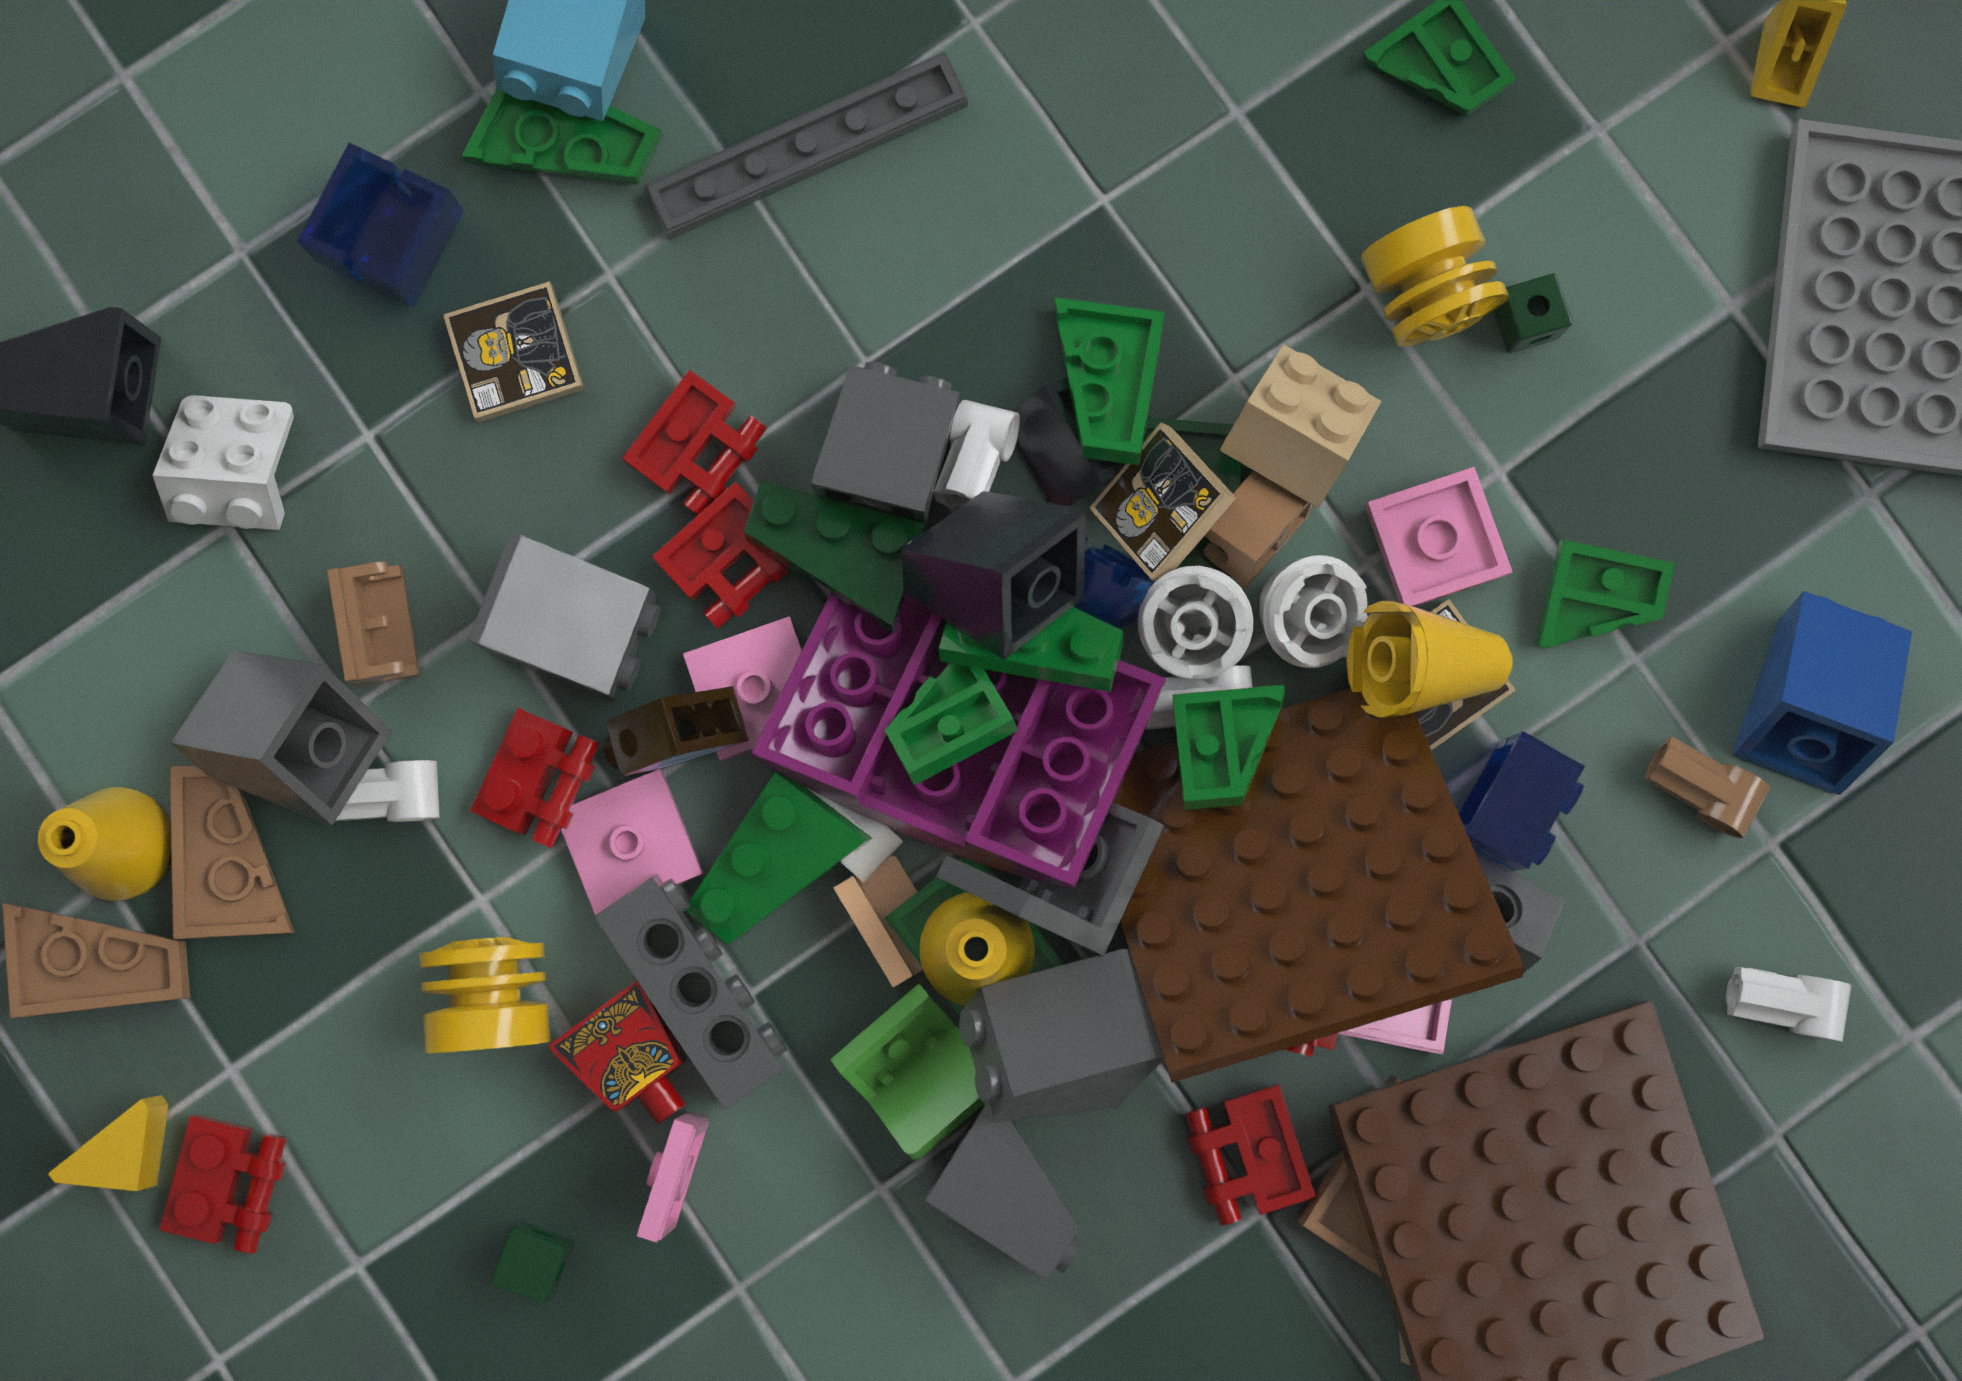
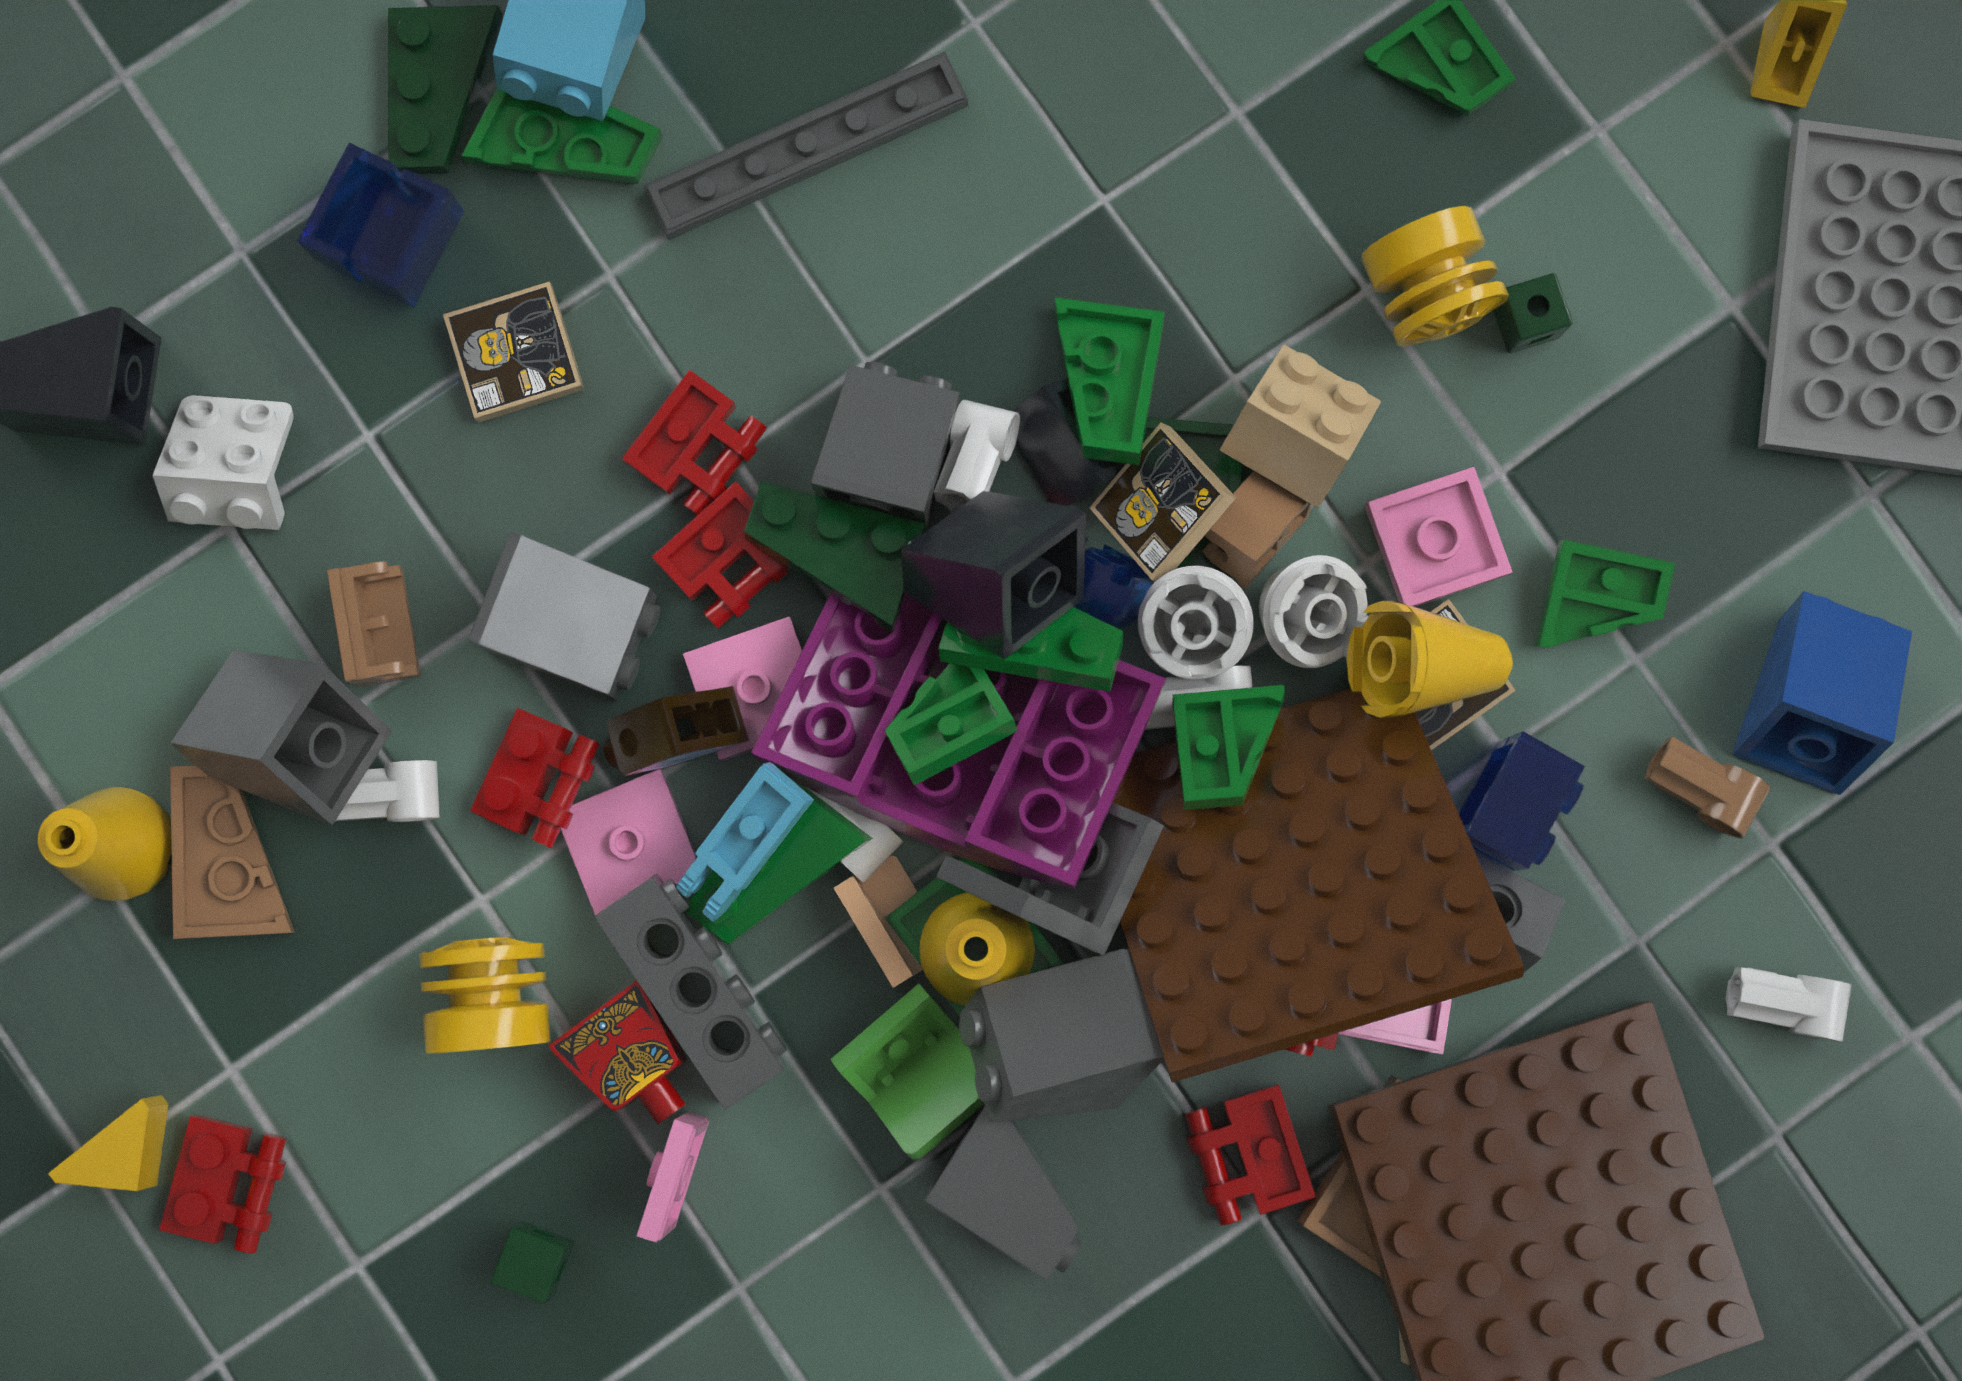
medium nougat wing [2,903,190,1018] -> none
none -> dark green wing [388,5,502,175]
none -> medium azure hinge [676,762,814,921]

